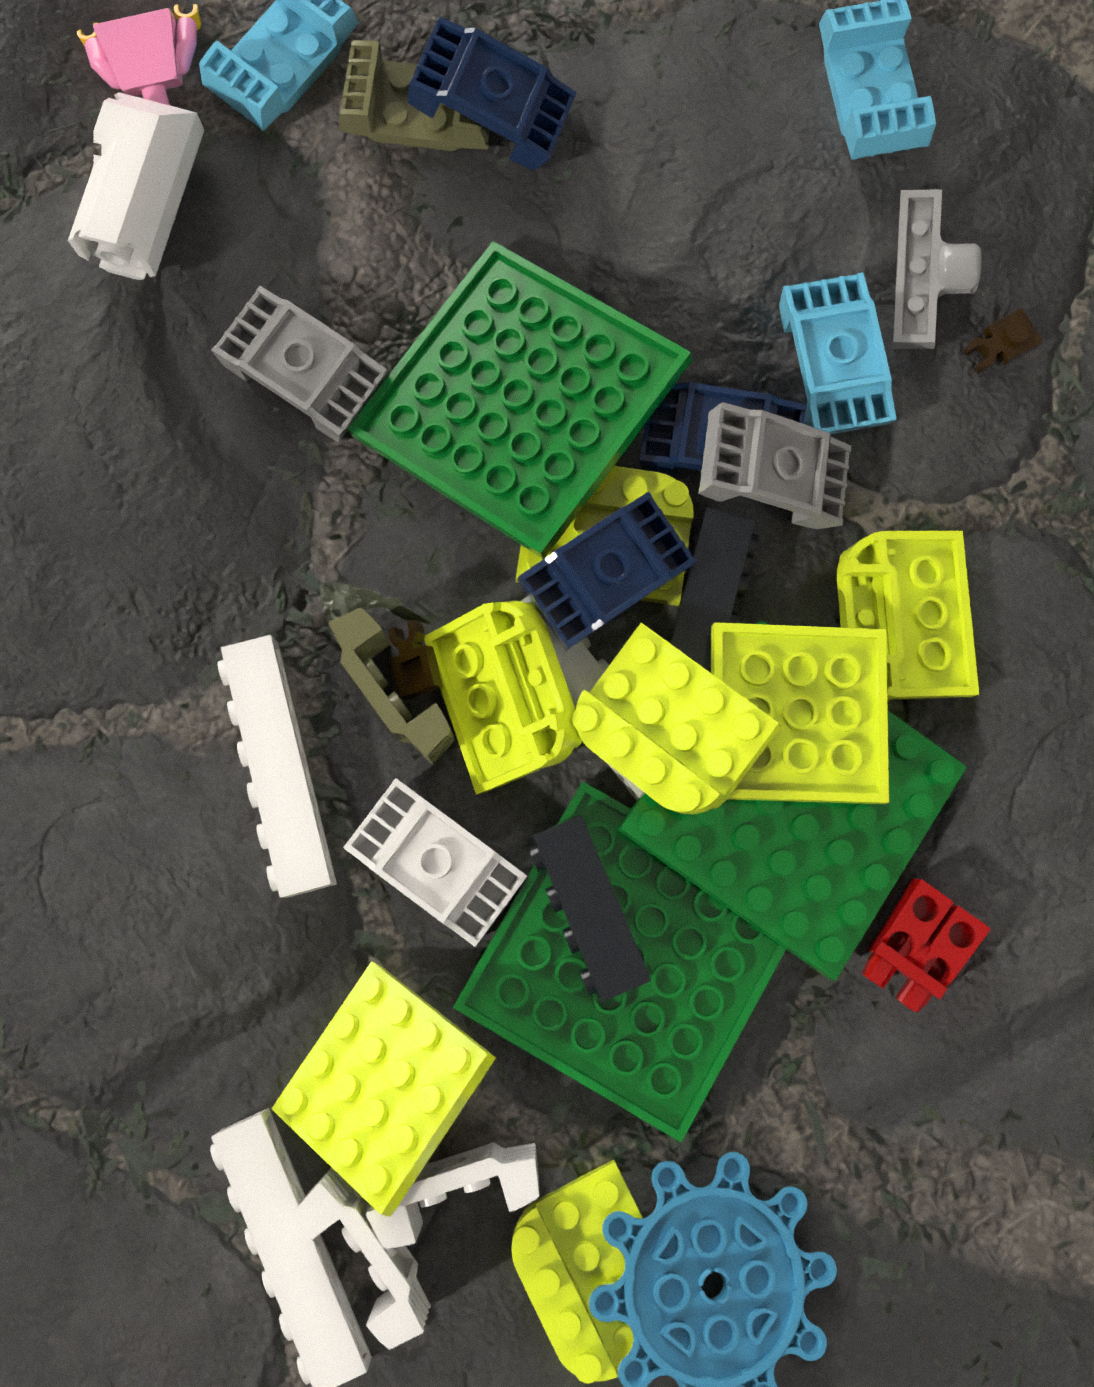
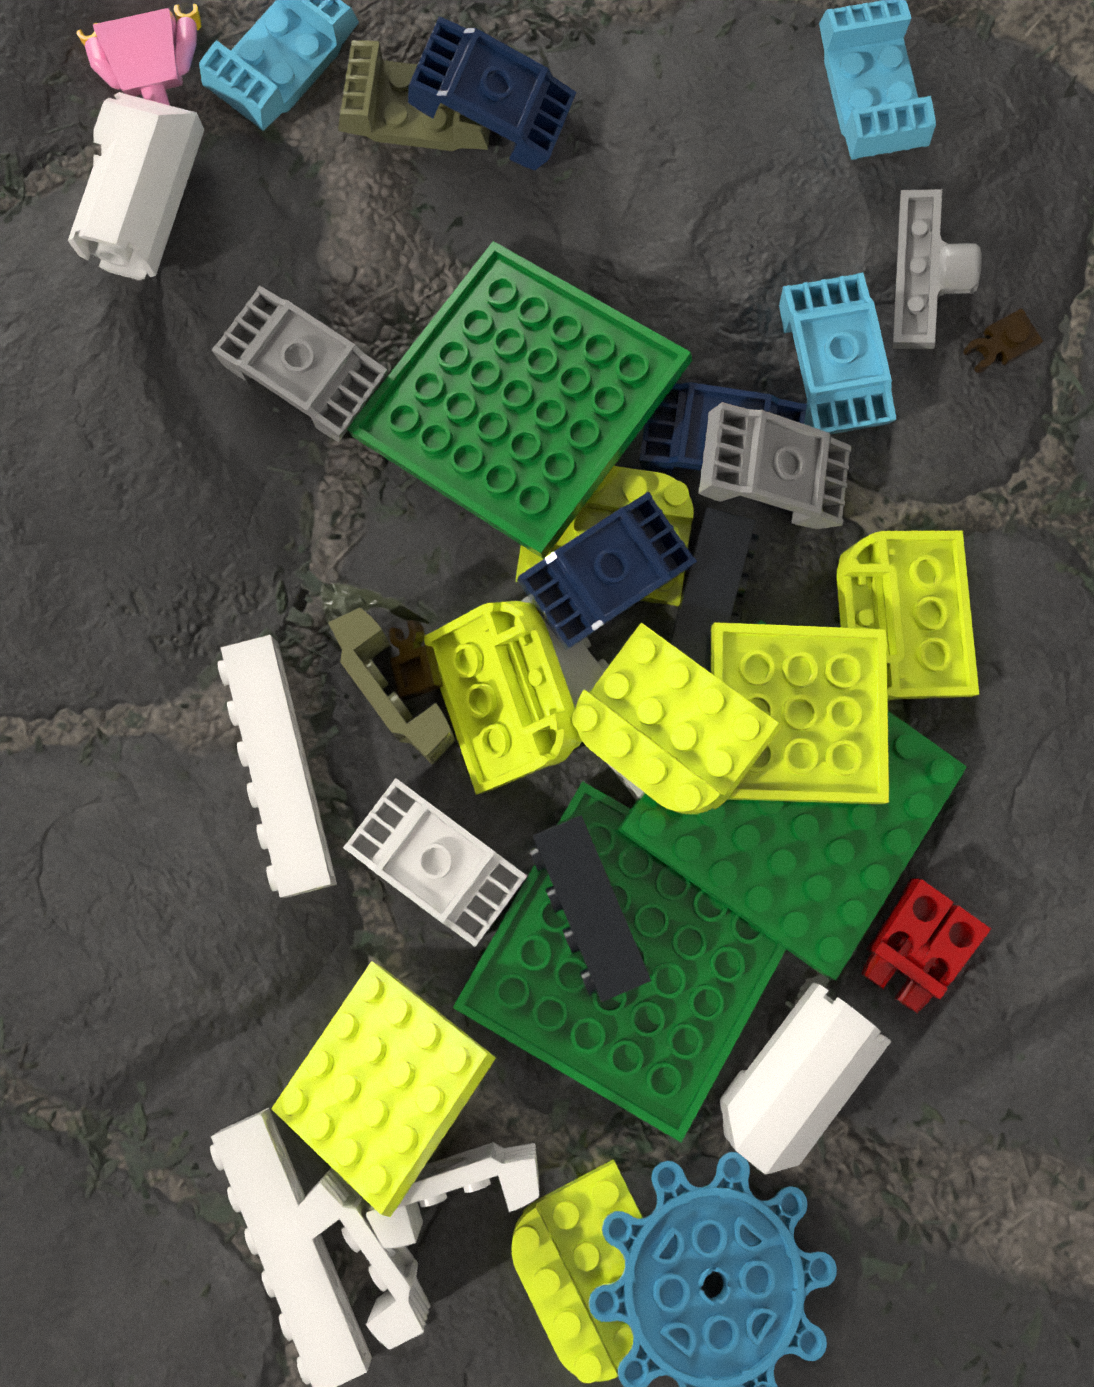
none -> white brick [720,983,891,1175]

